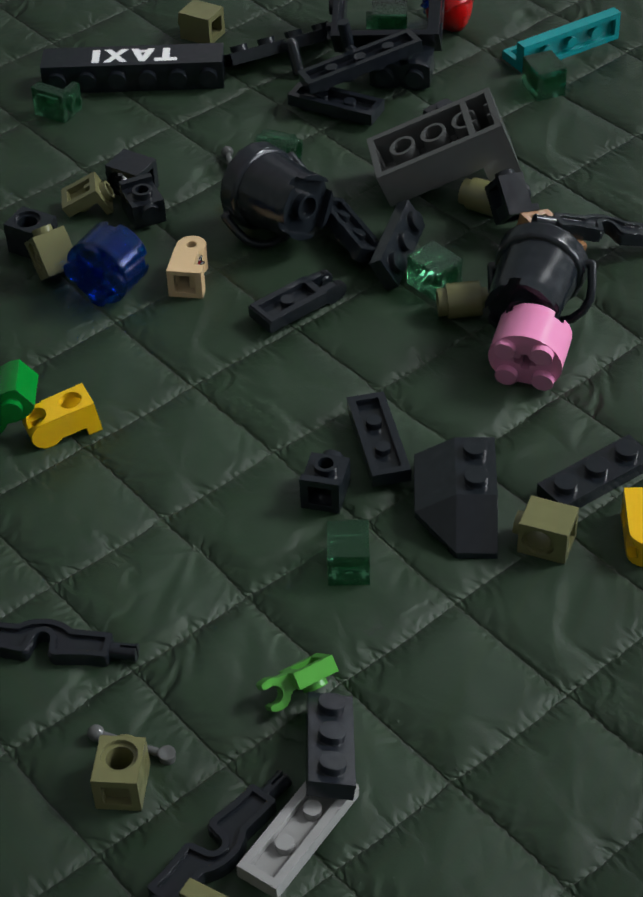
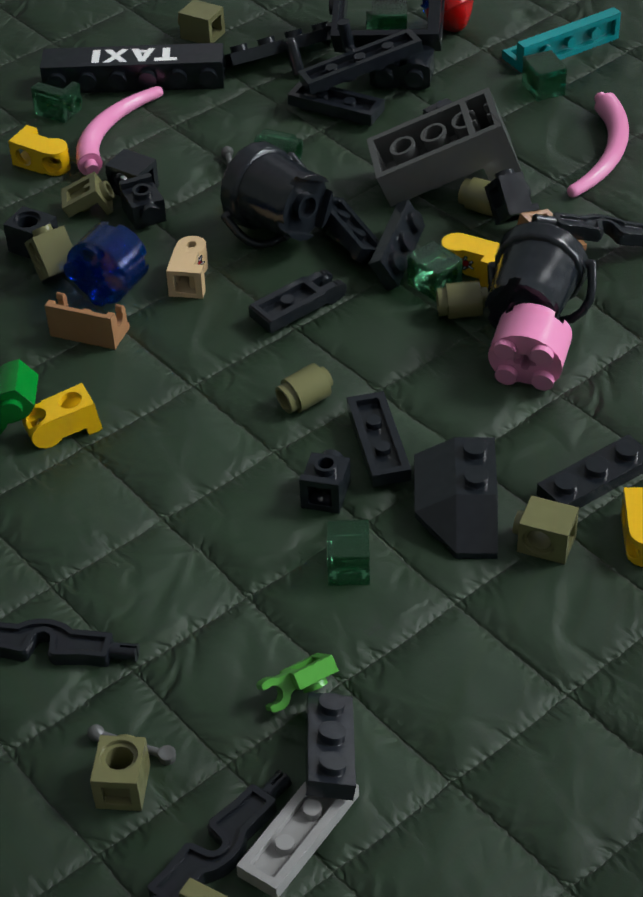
none -> yellow leg [8,125,71,176]
none -> medium nougat hinge [44,292,130,350]
none -> bright pink animal [76,86,163,175]
none -> olive brick [275,363,333,414]
none -> yellow leg [441,233,500,288]
none -> bright pink animal [567,92,629,198]

